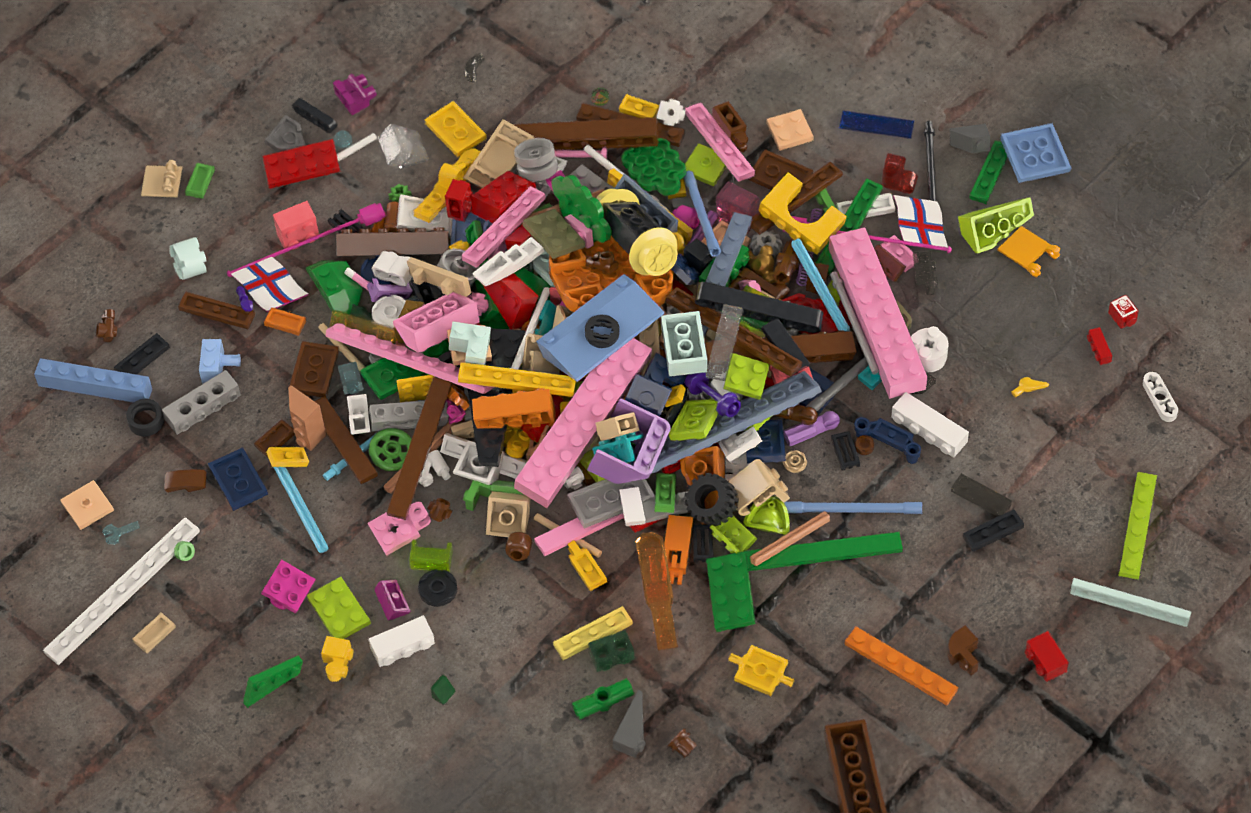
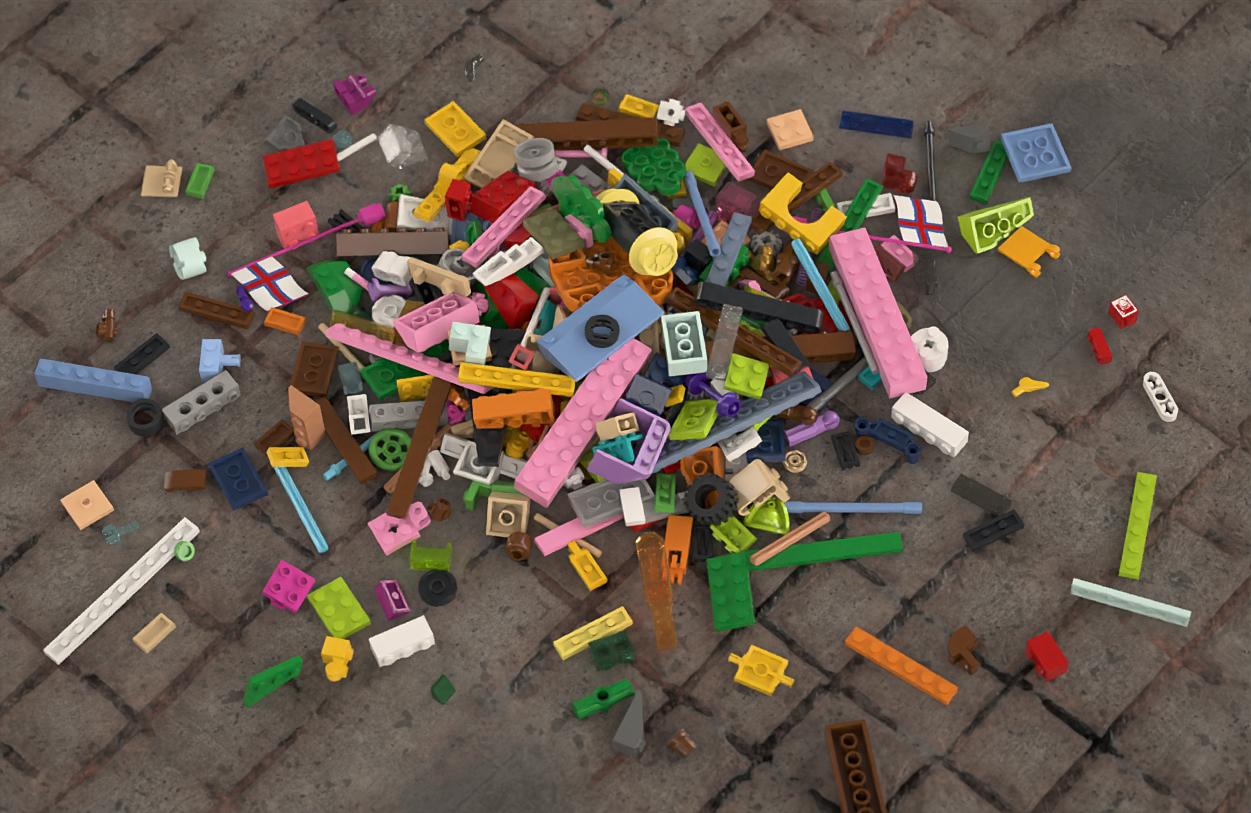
none -> brick [508,344,536,370]

